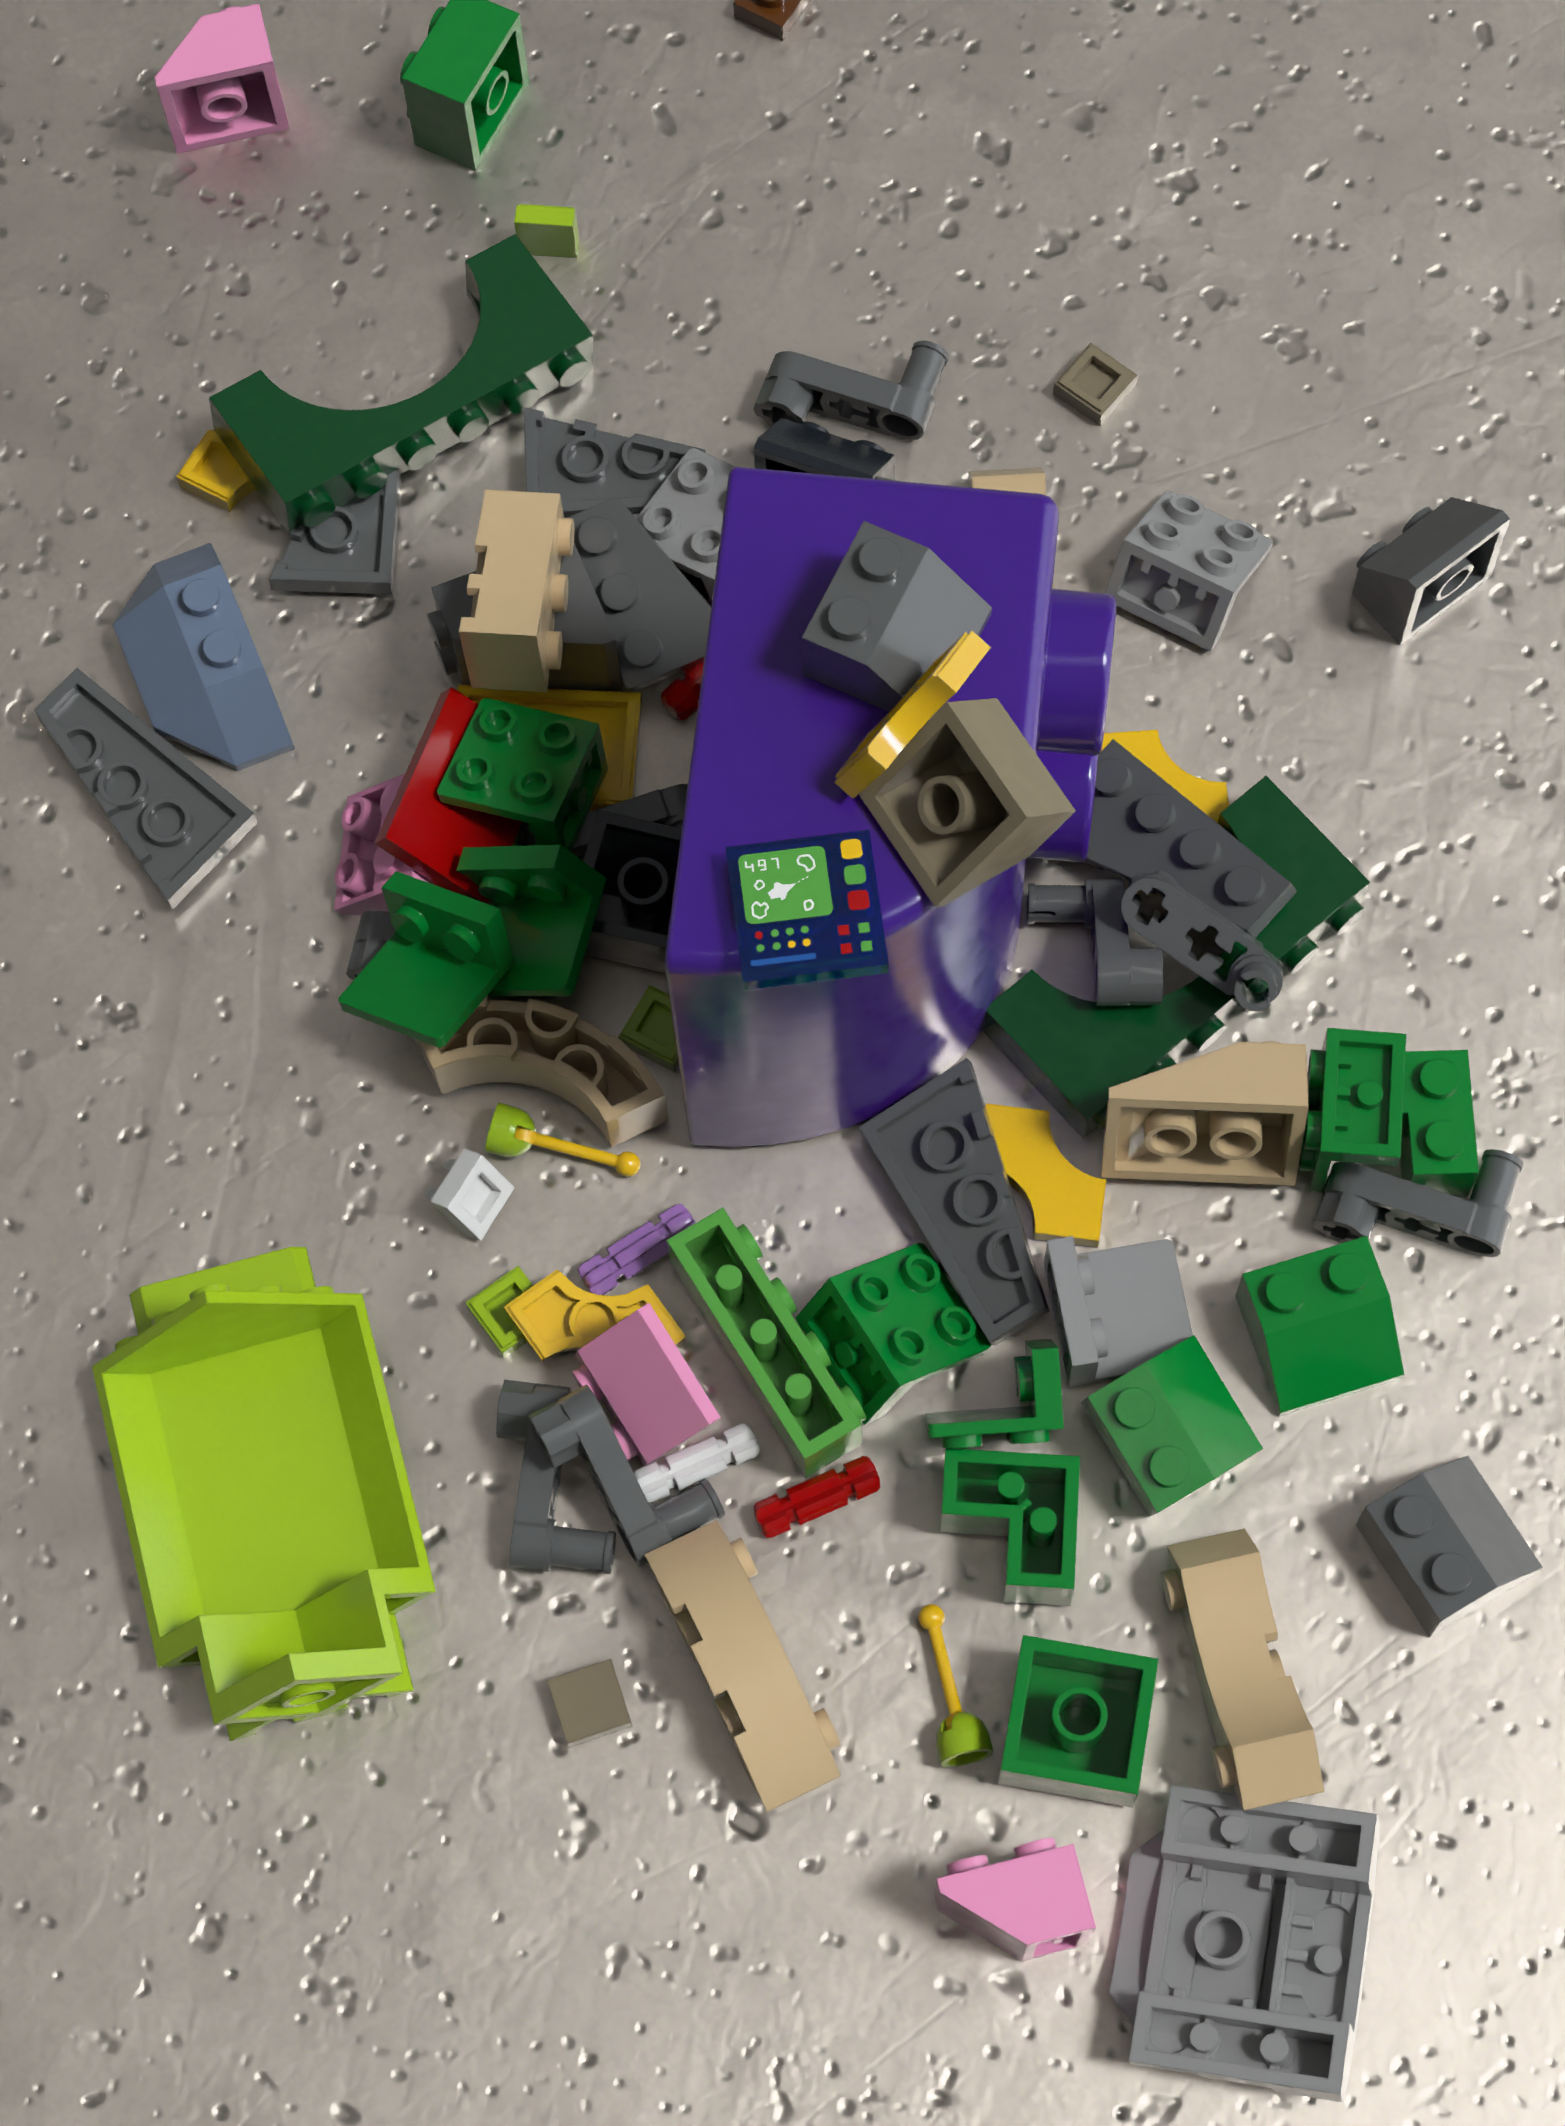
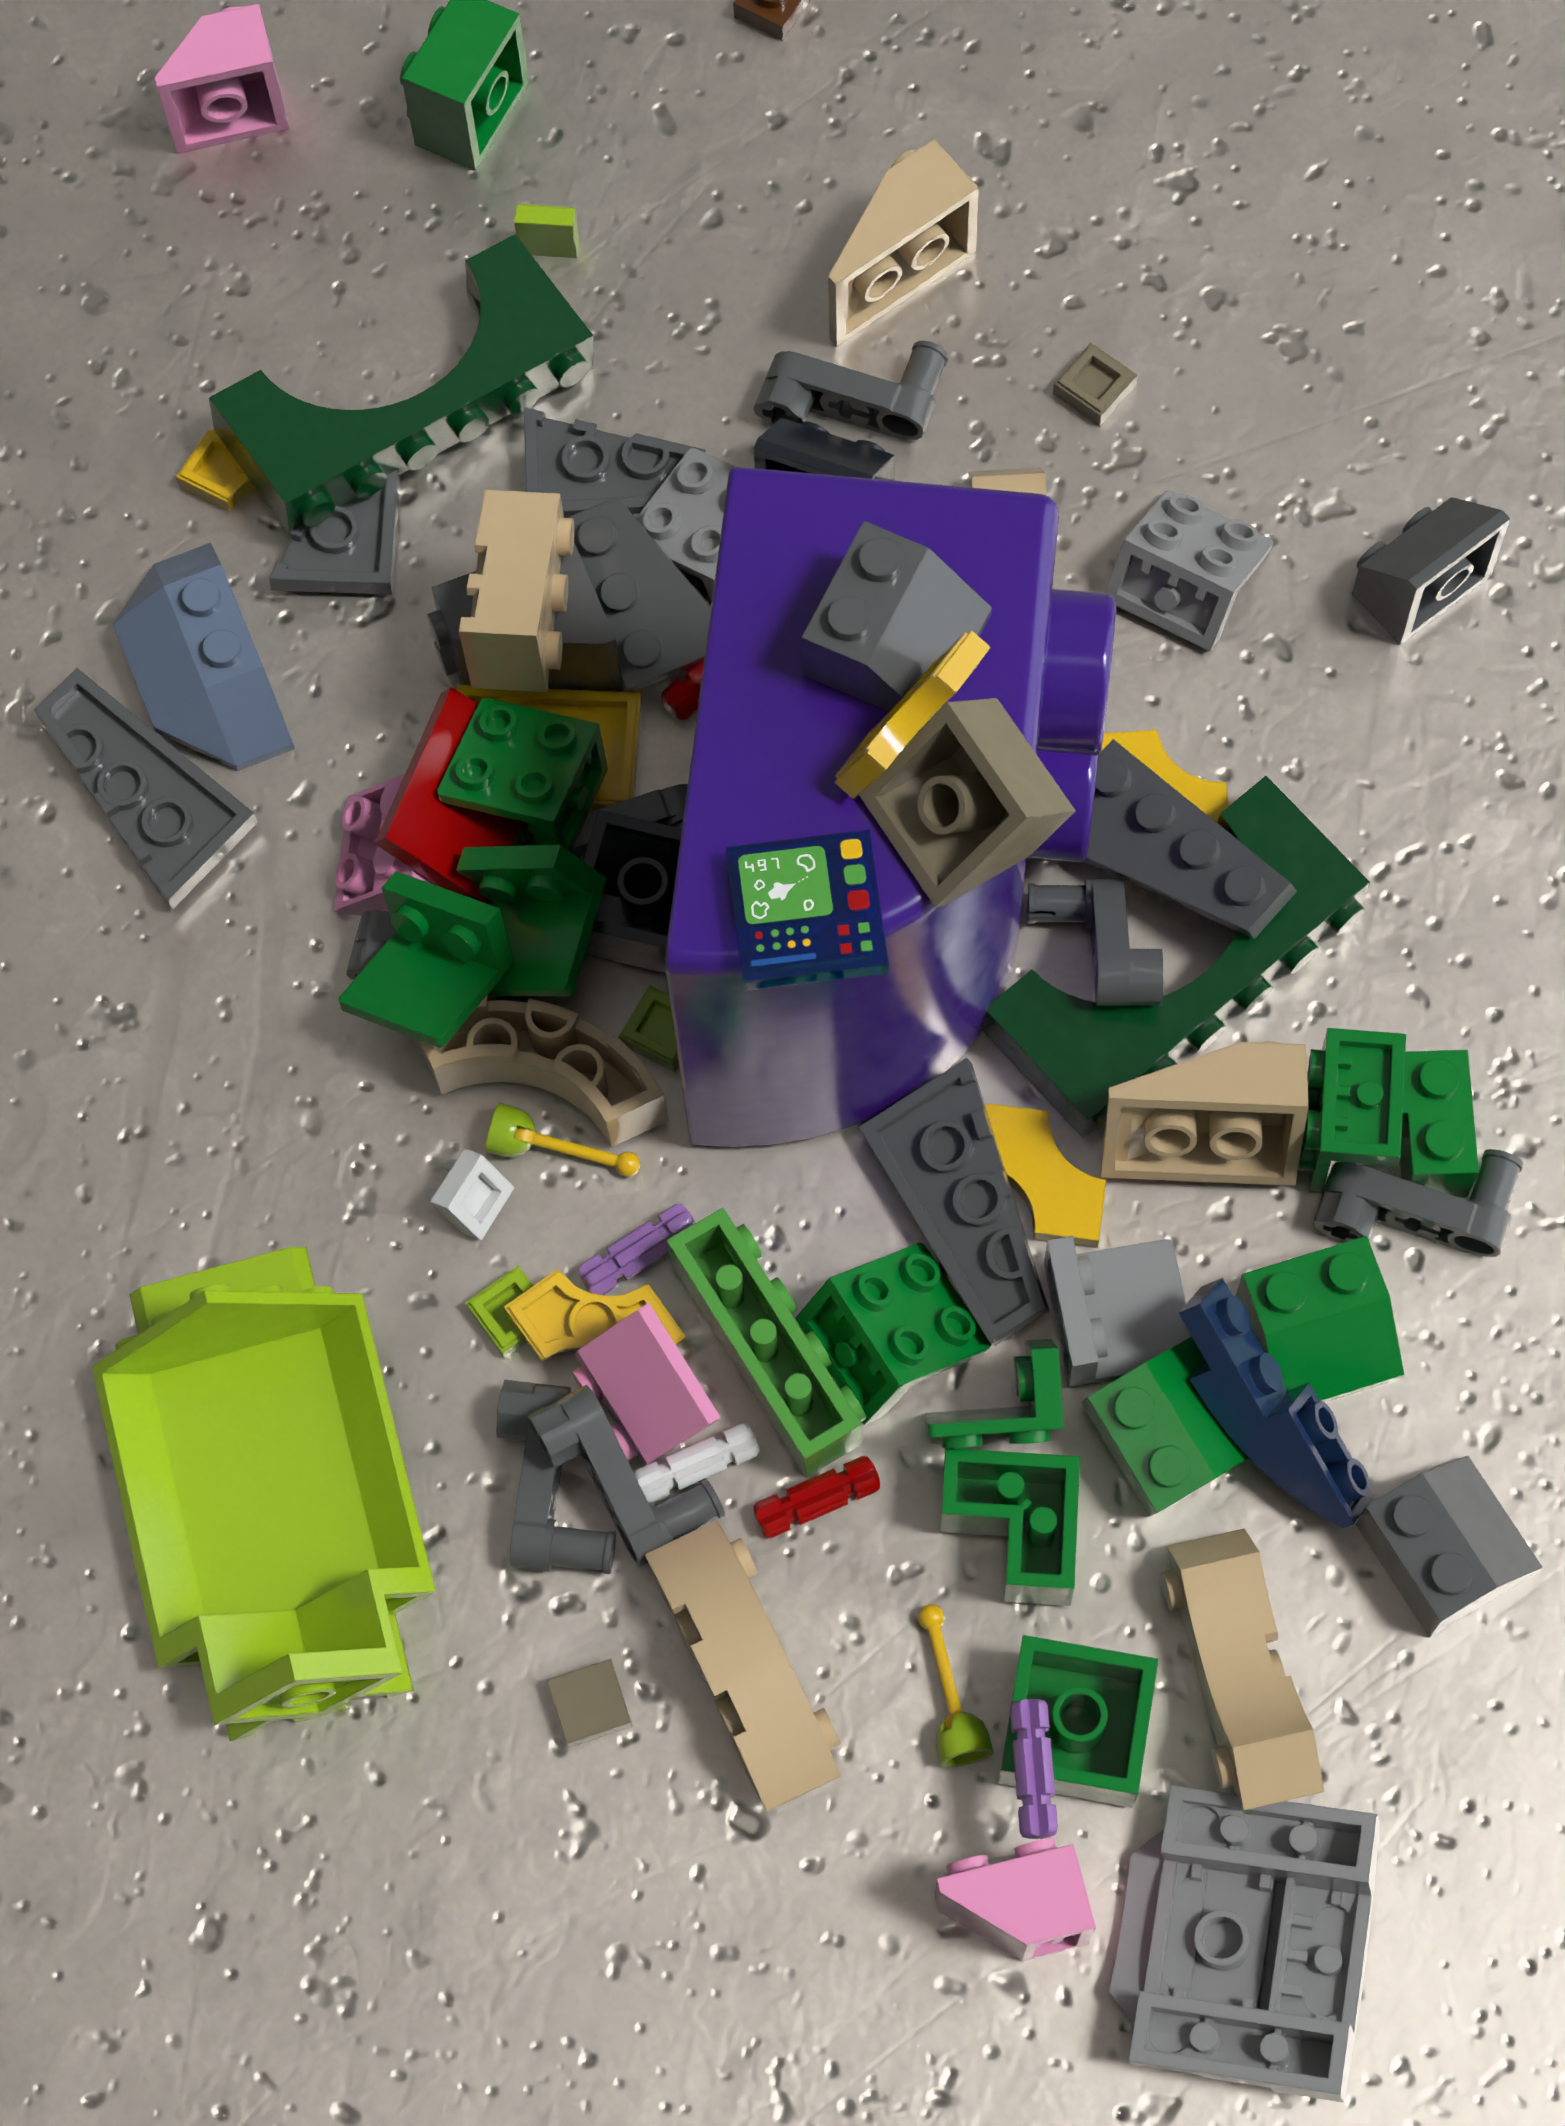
dark grey beam [1121,870,1283,1011] -> none
none -> tan slope [828,139,979,347]
none -> medium lavender axle [1010,1699,1058,1839]
none -> dark blue slope [1179,1278,1374,1529]

